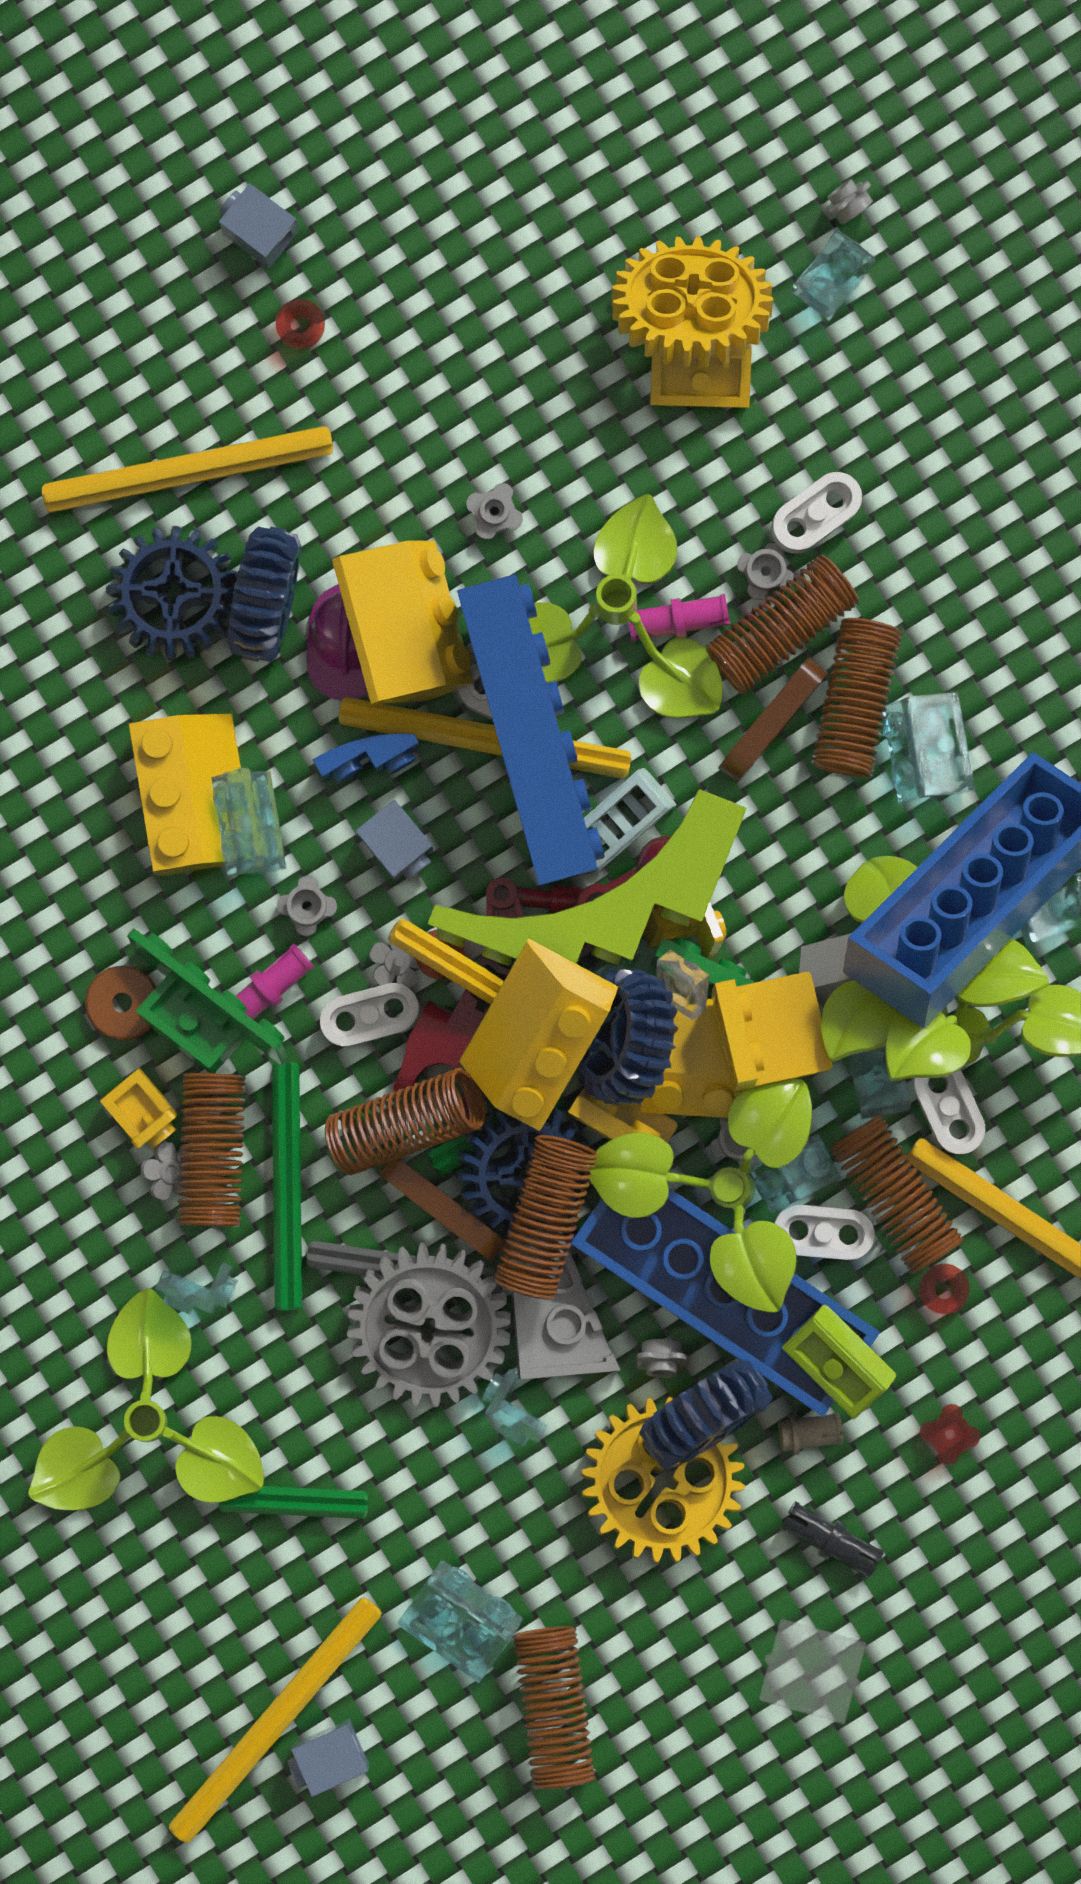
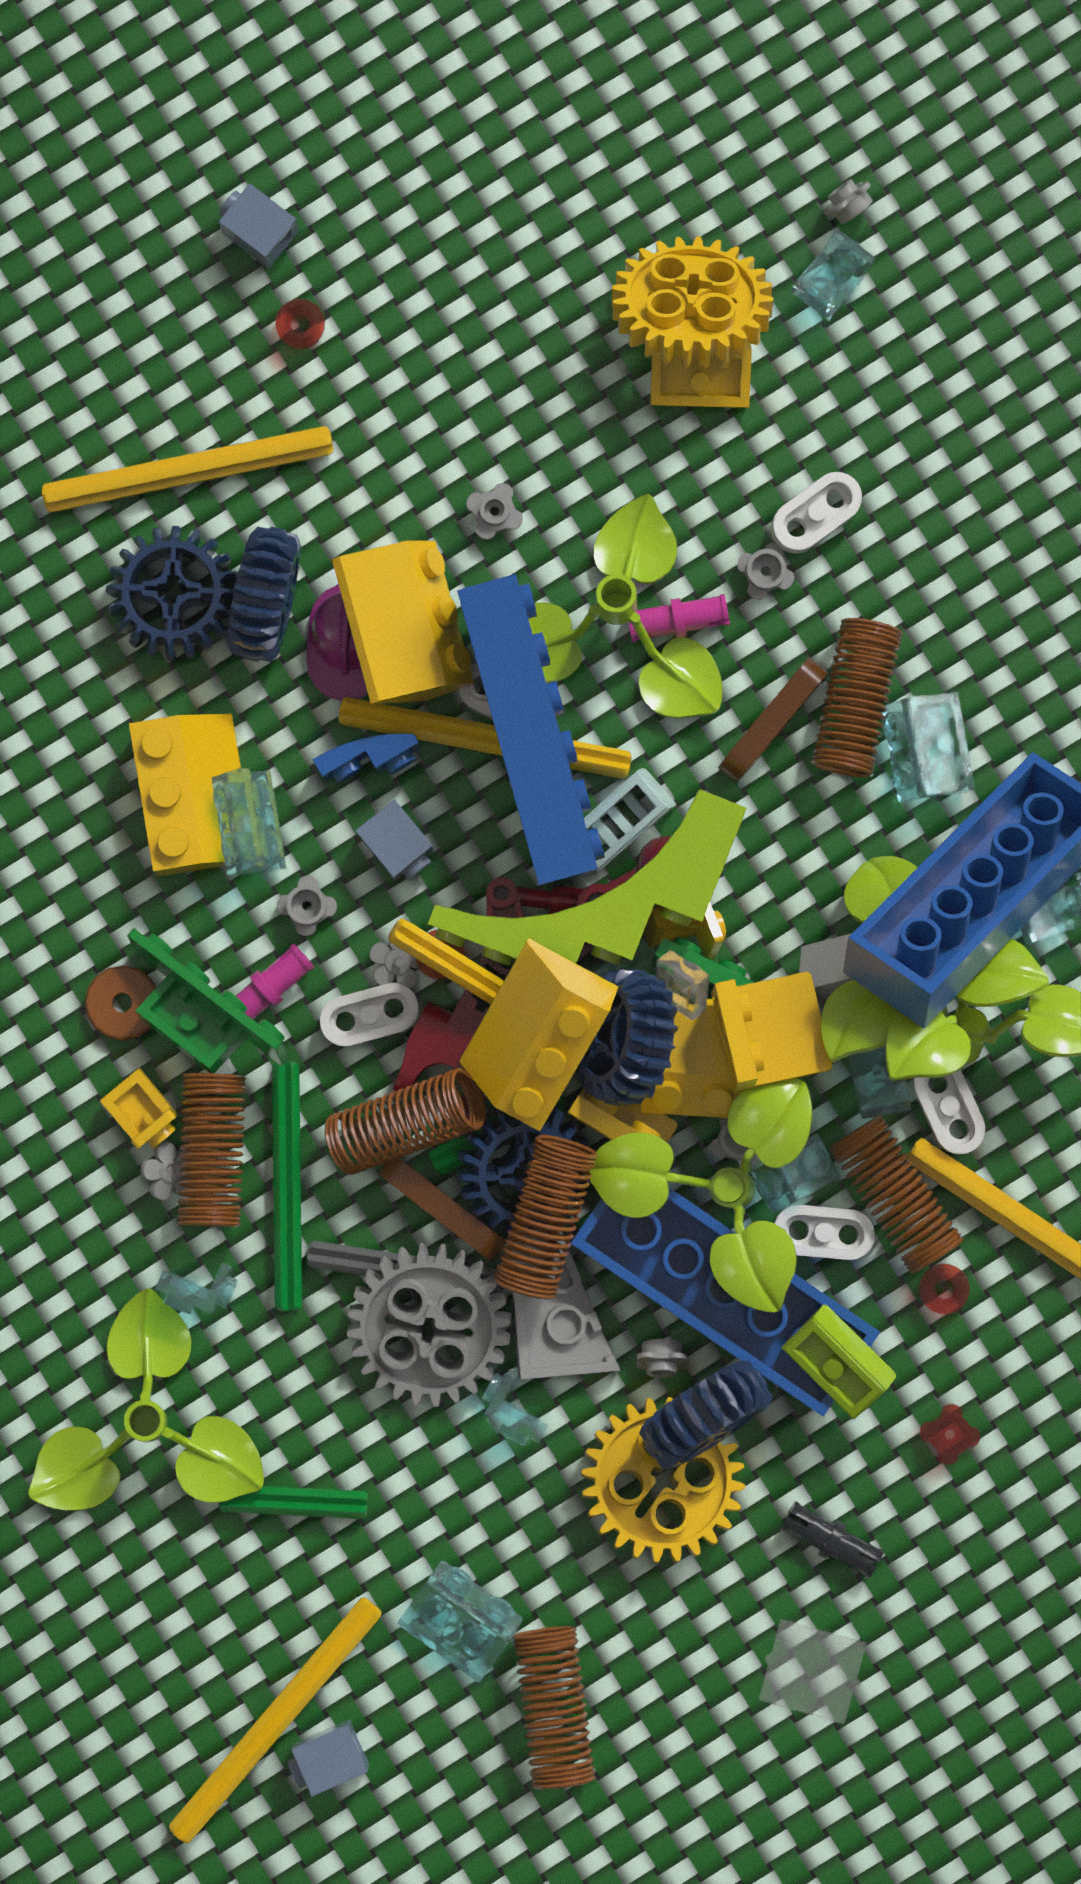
dark orange piece [705,555,859,694] -> none
dark tan pin [778,1412,844,1455] -> none

